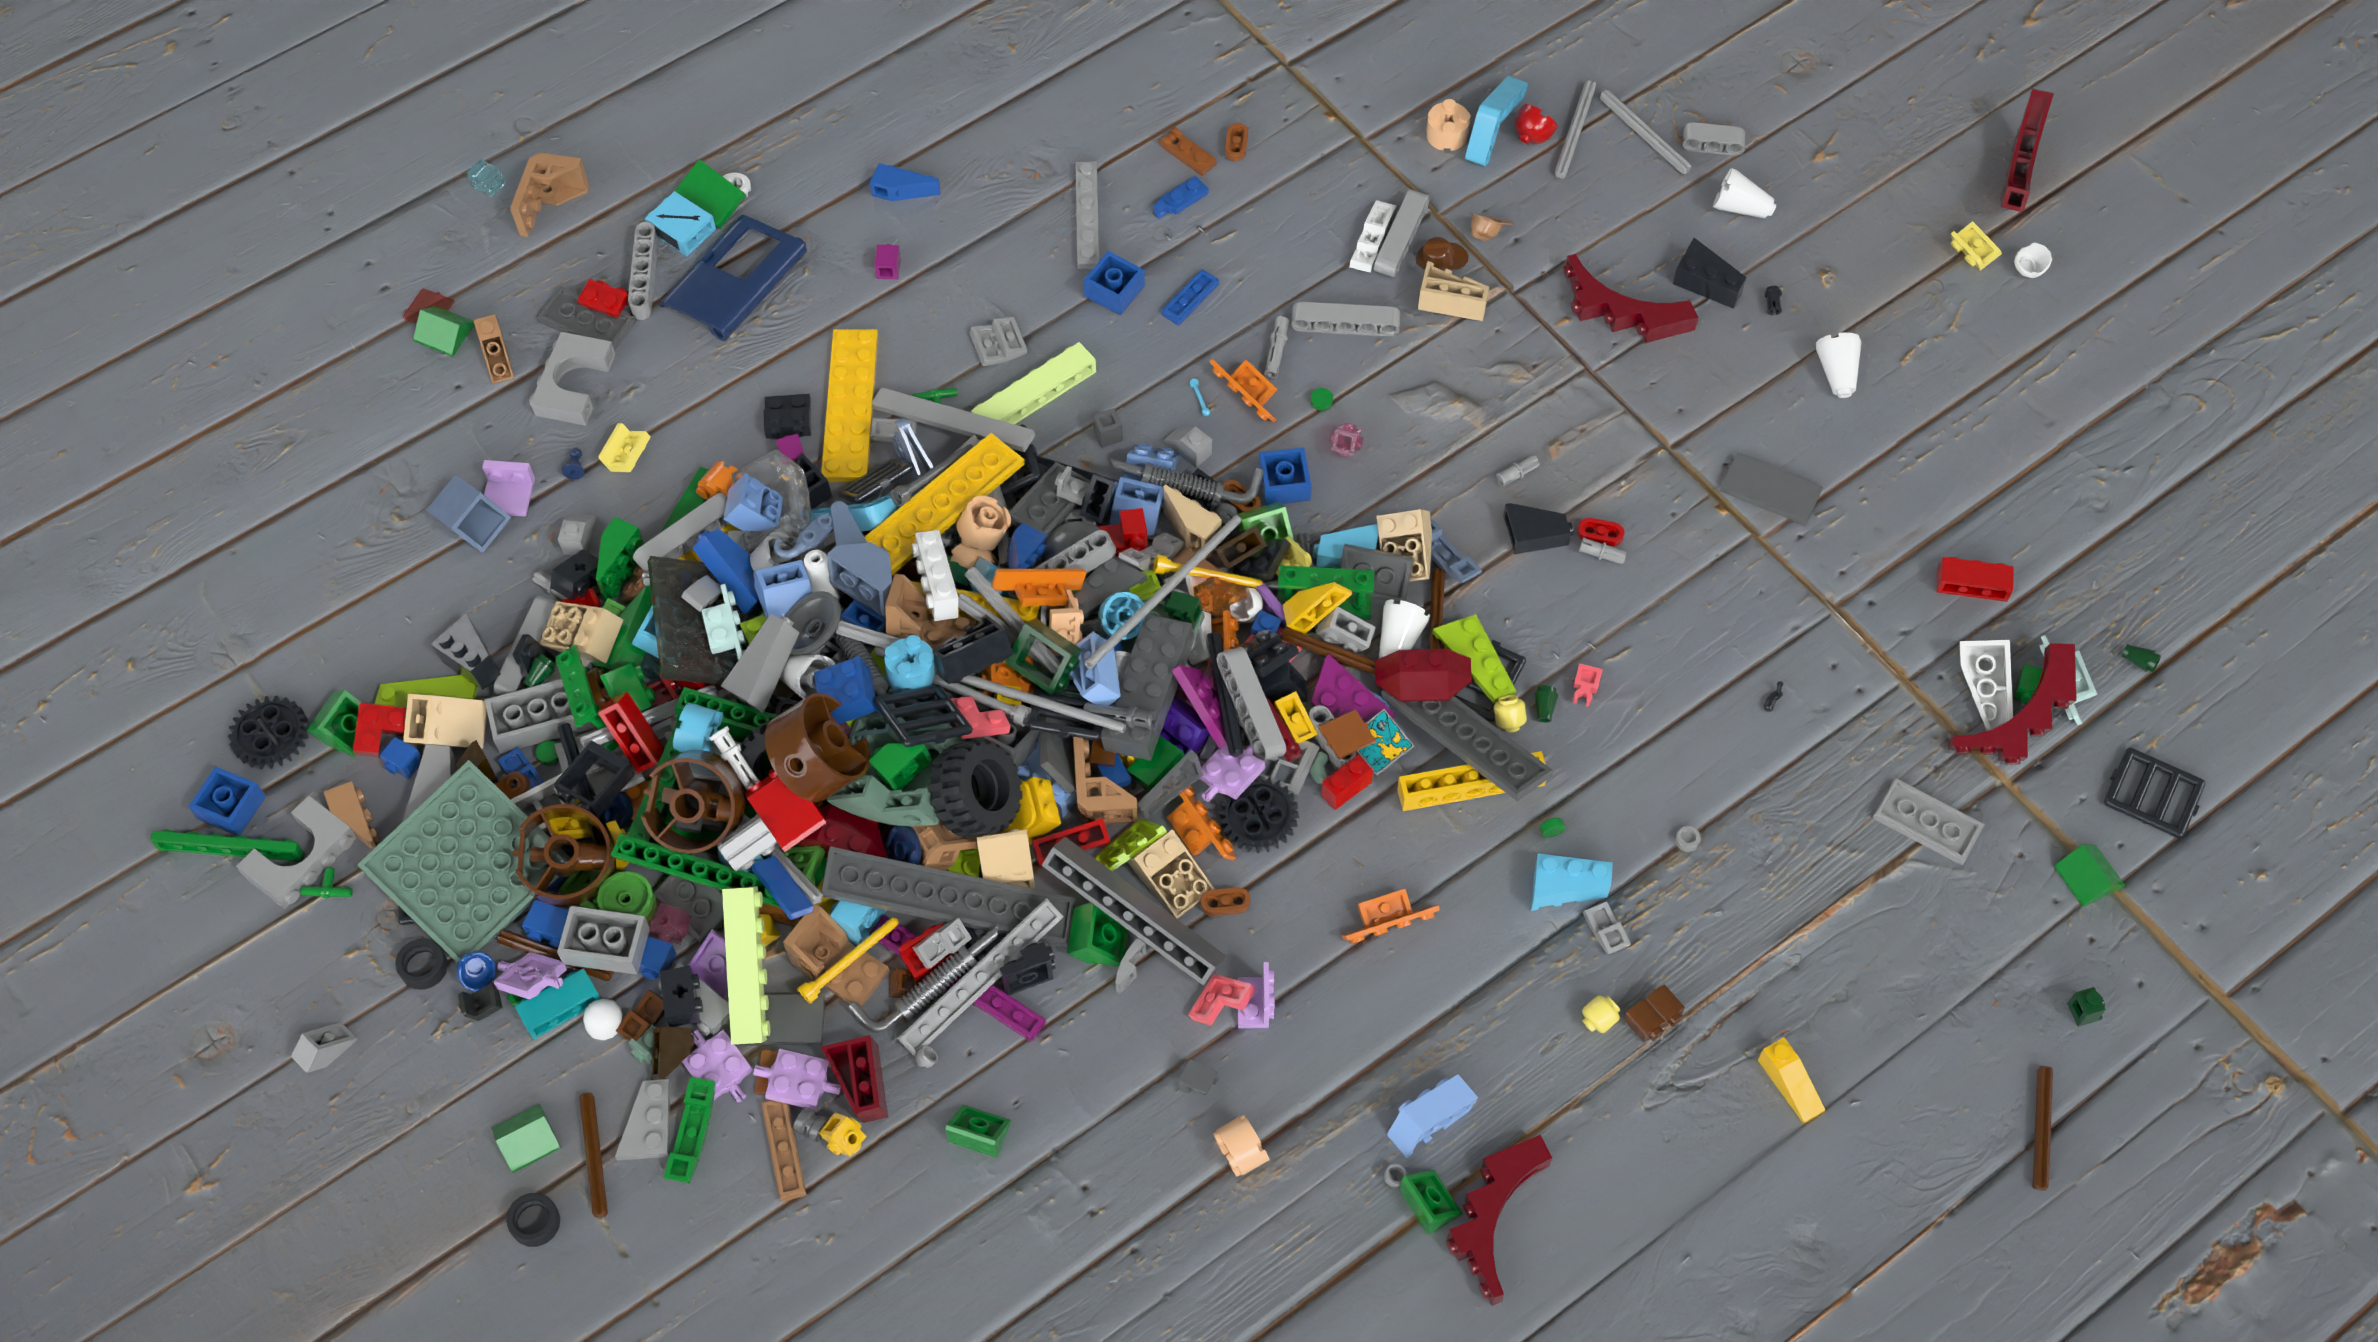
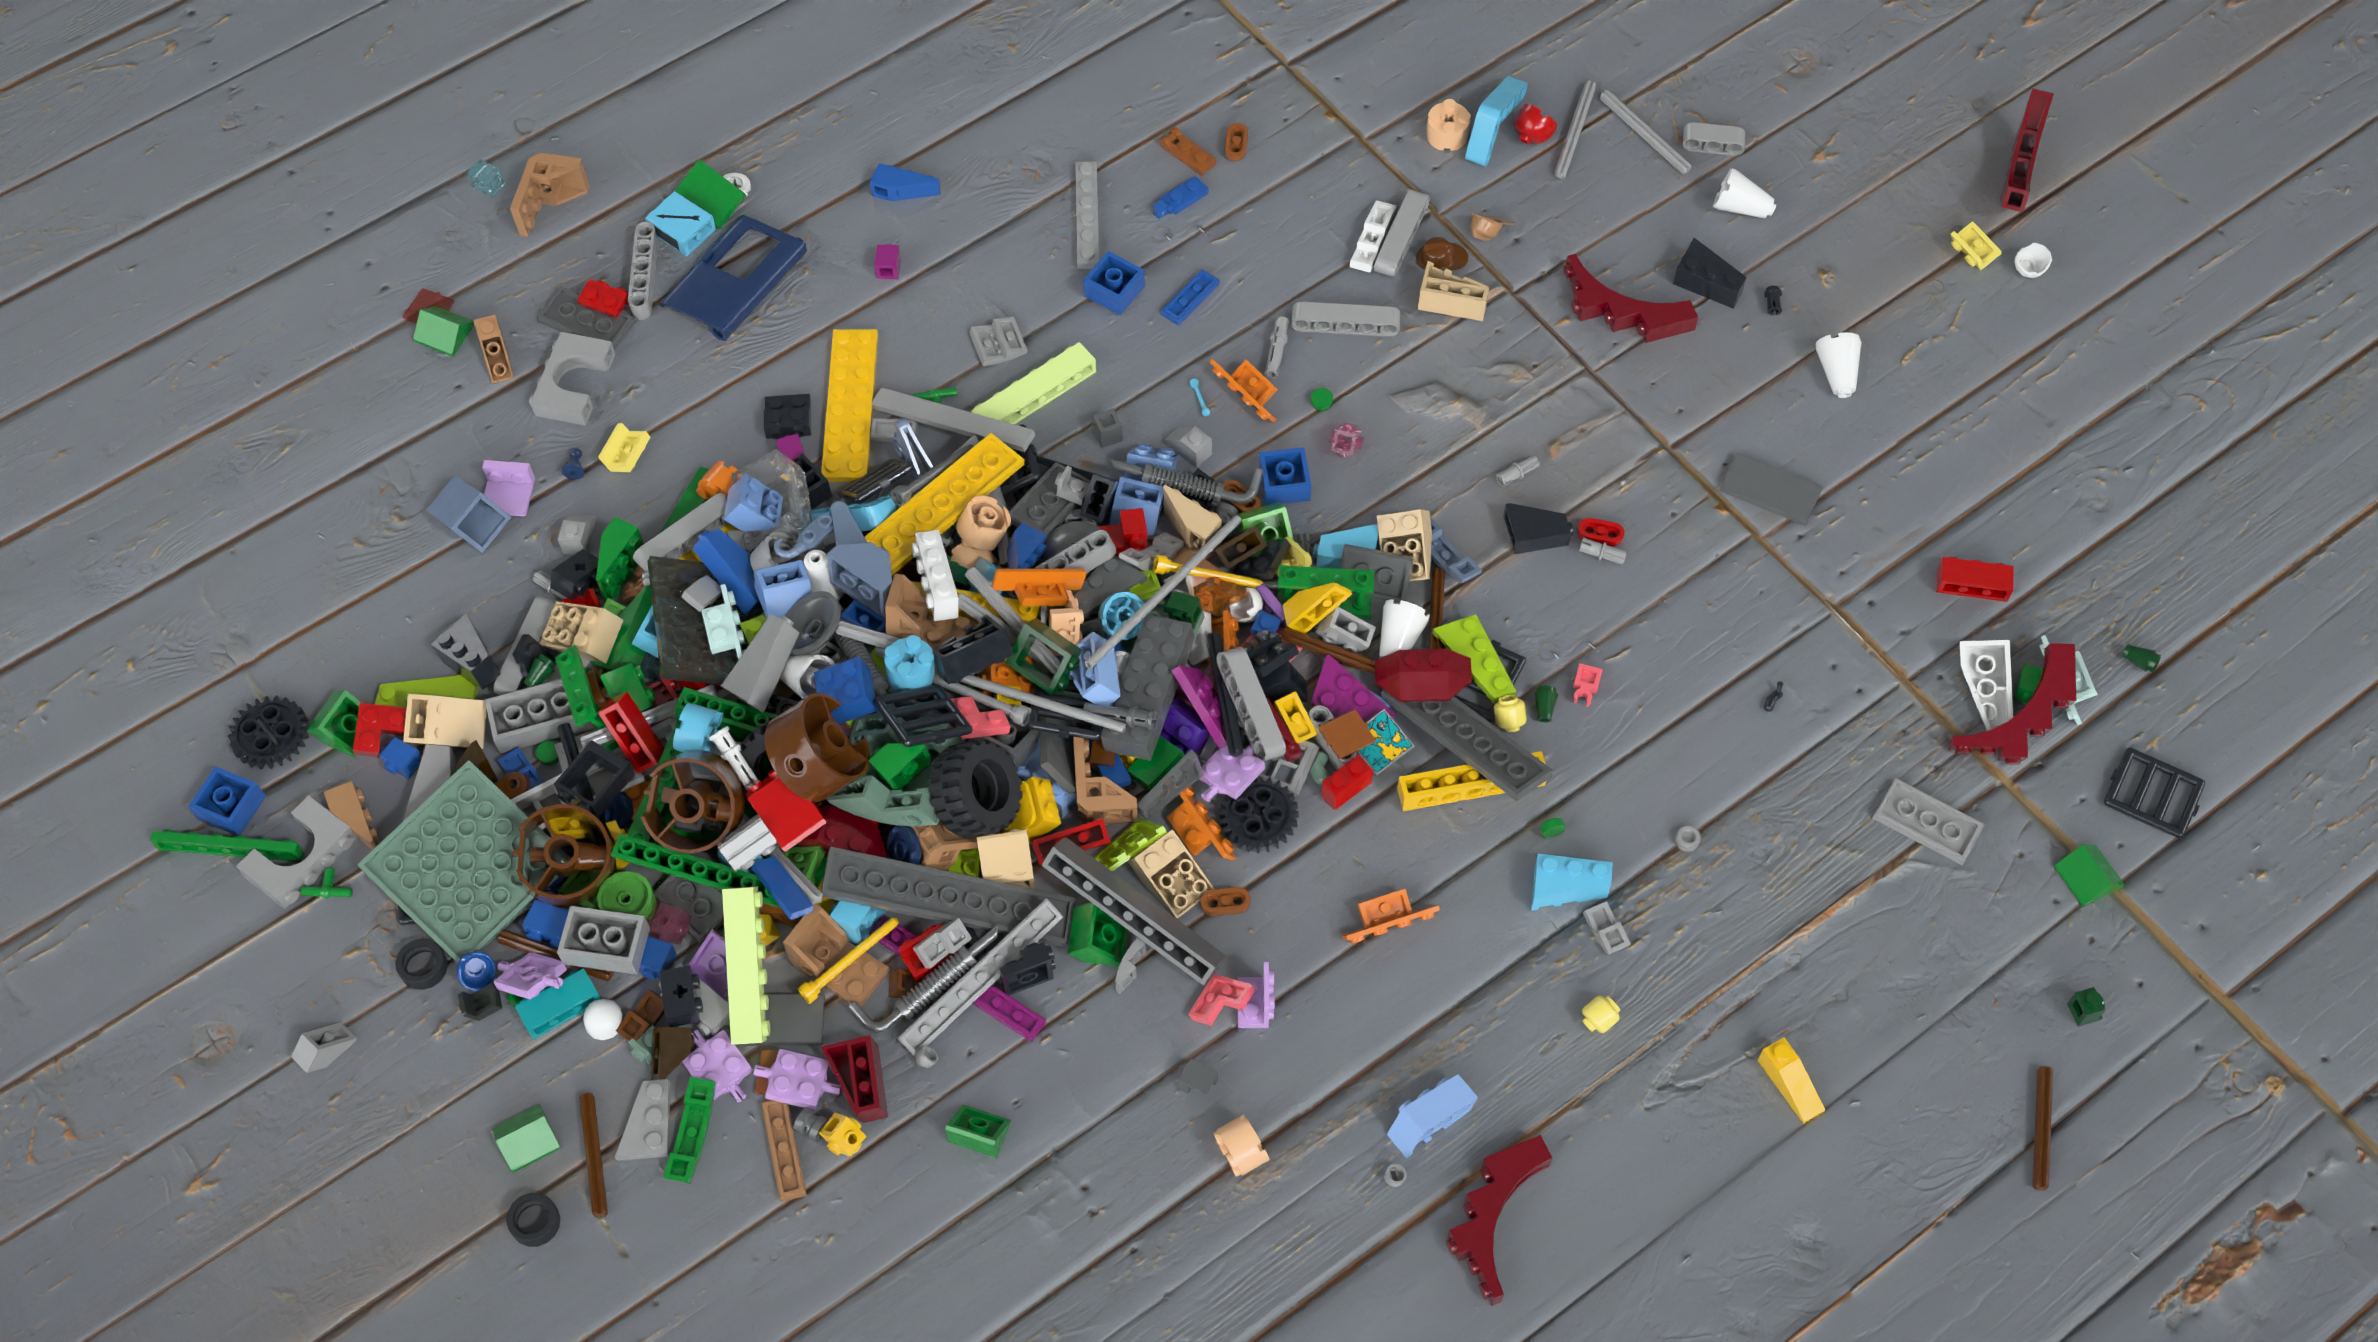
green slope [1400,1170,1463,1235] -> none
reddish brown brick [1624,984,1685,1042] -> none

